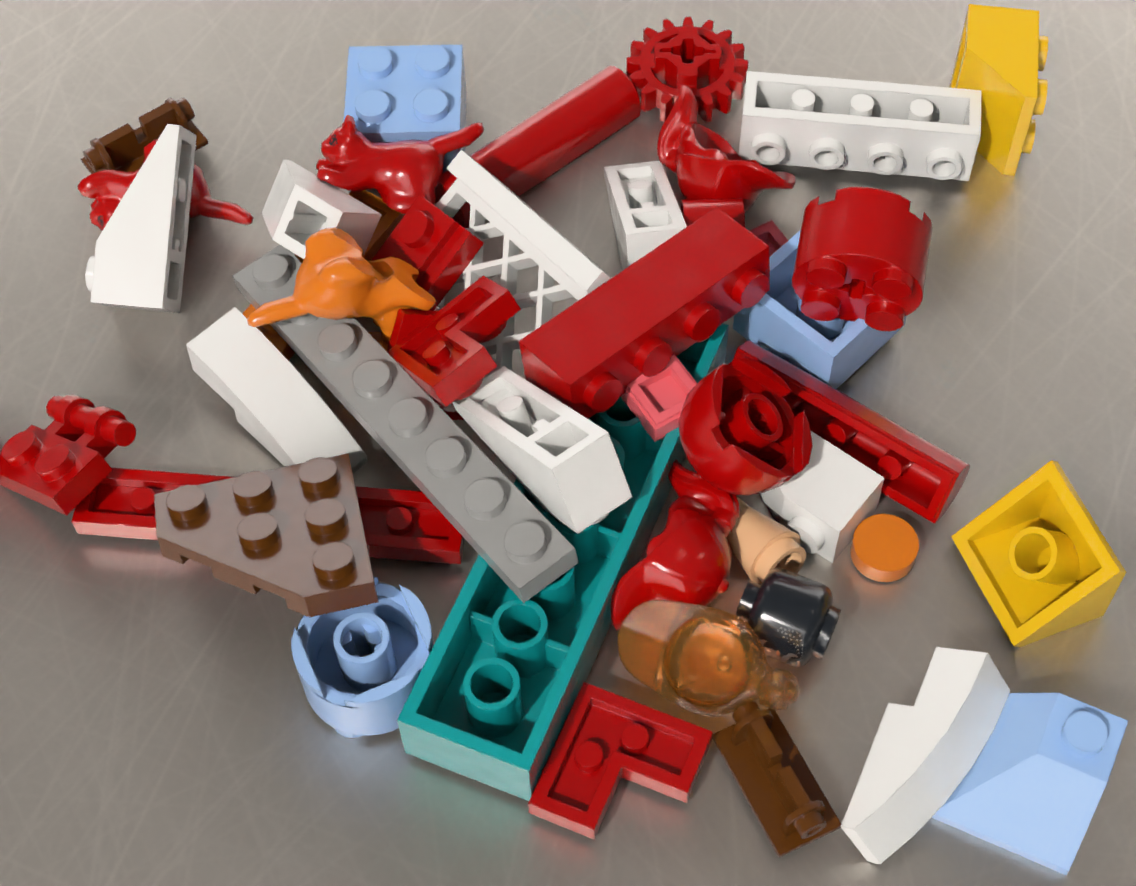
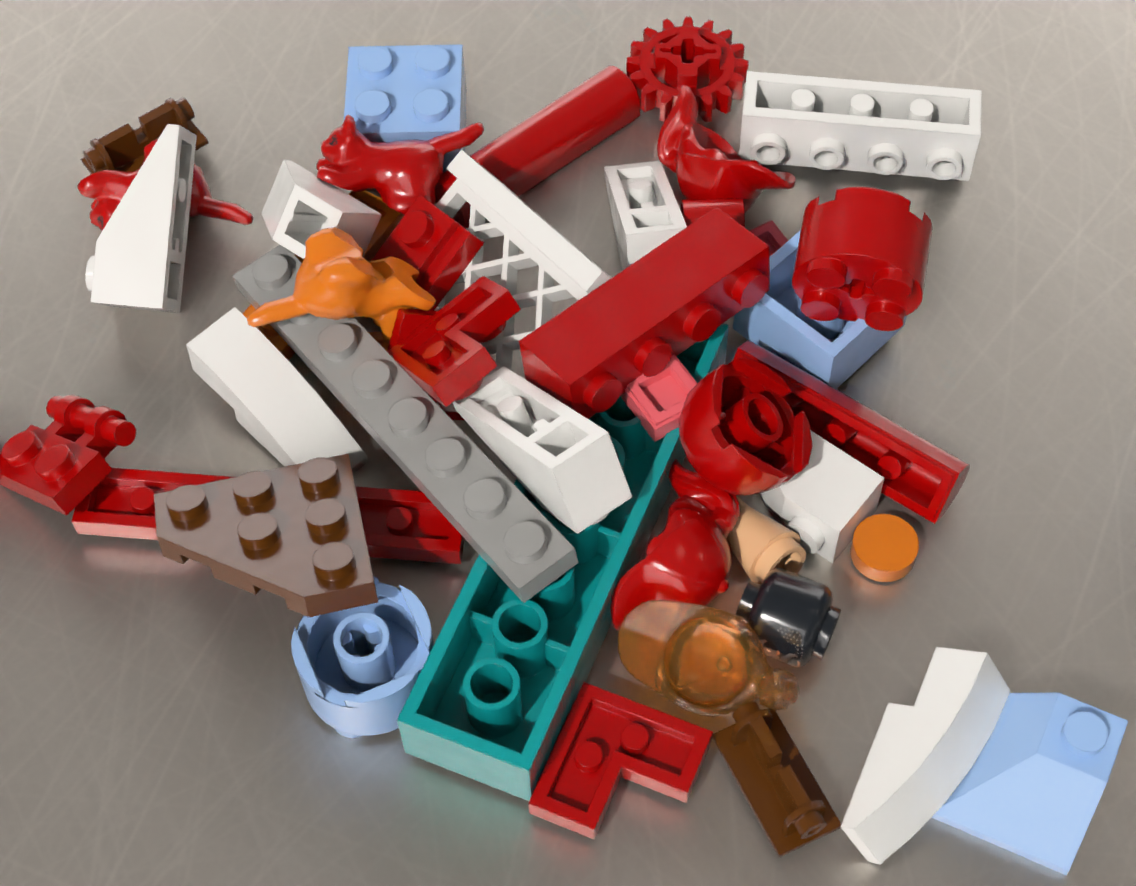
yellow slope [950,4,1049,176] -> none
yellow slope [951,460,1126,647] -> none

